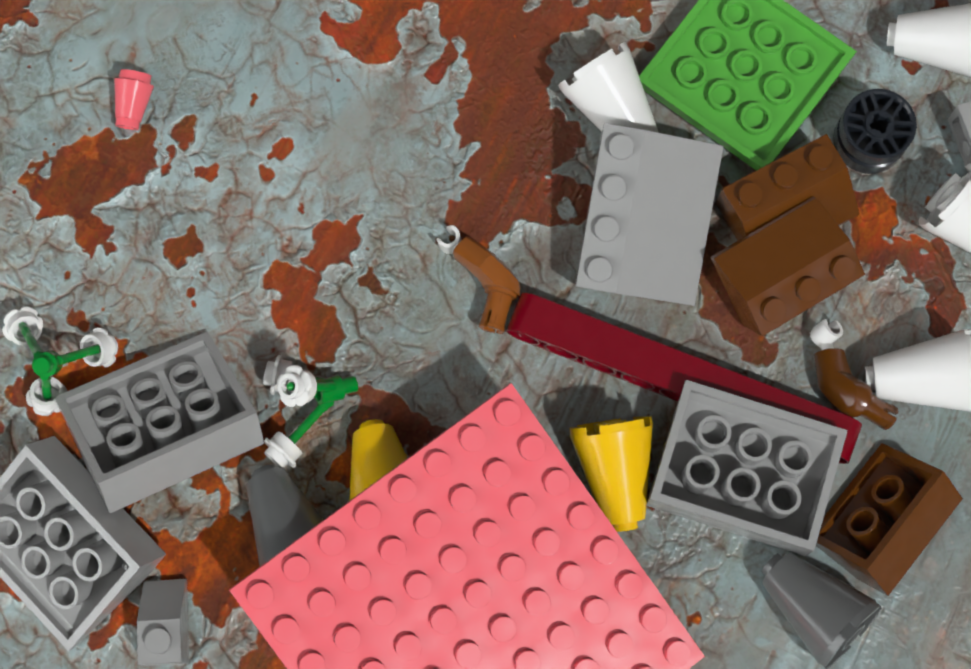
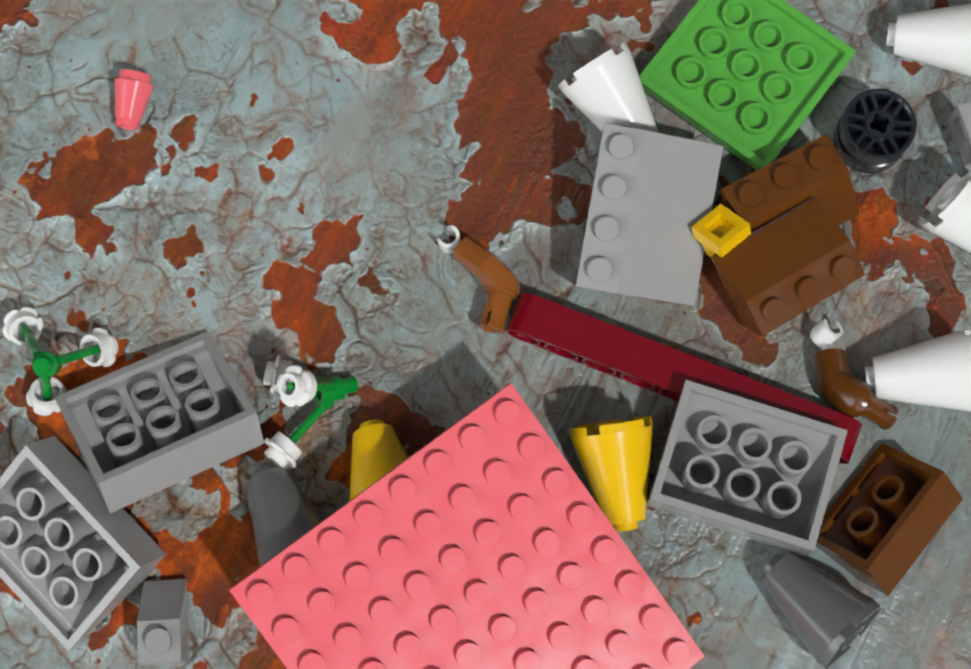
none -> yellow tile [692,204,751,258]

